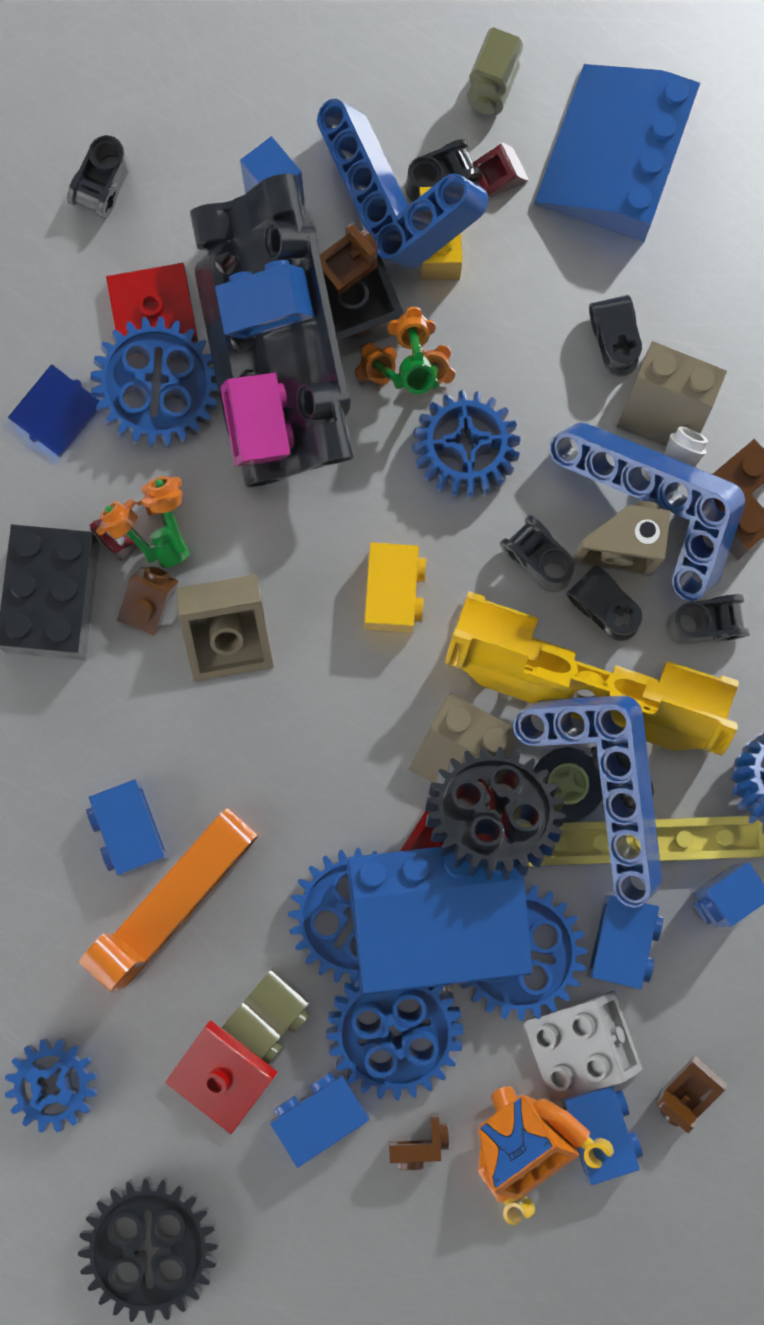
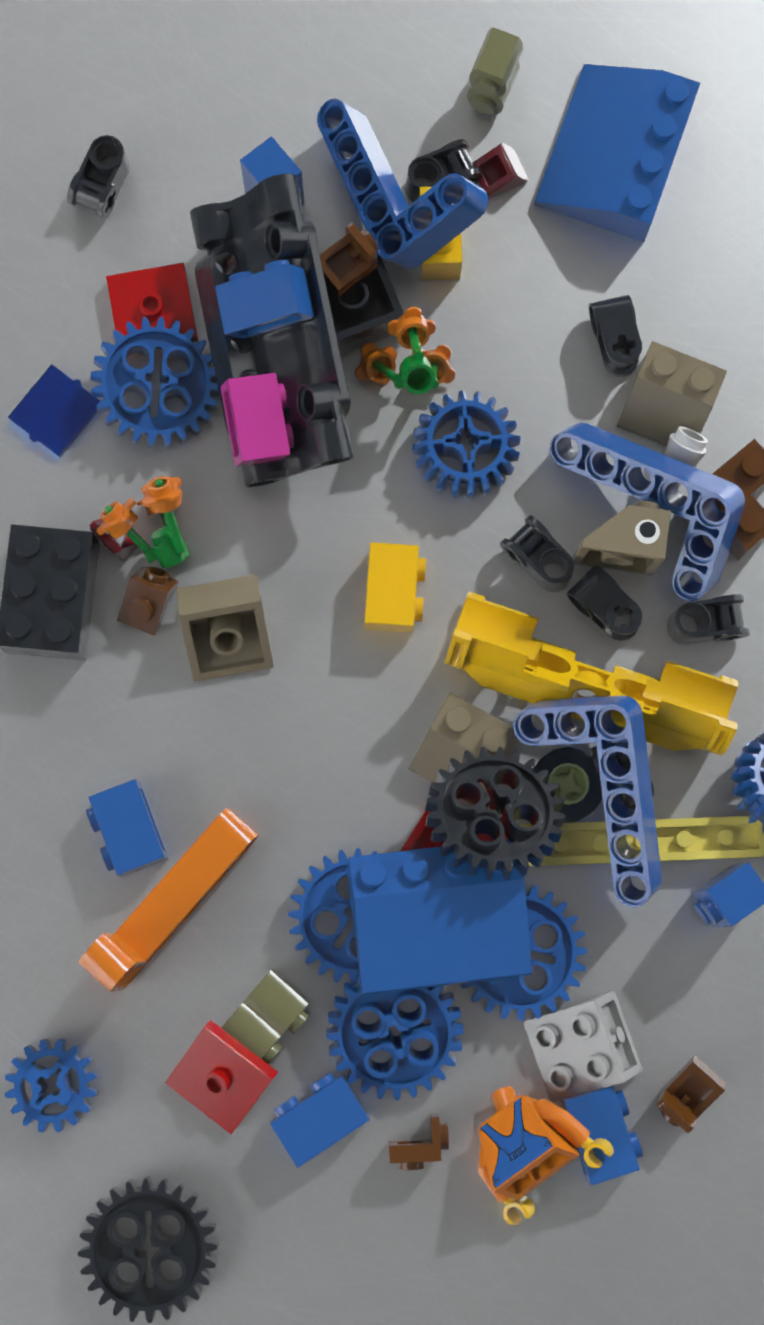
blue brick [587,895,663,990] -> none

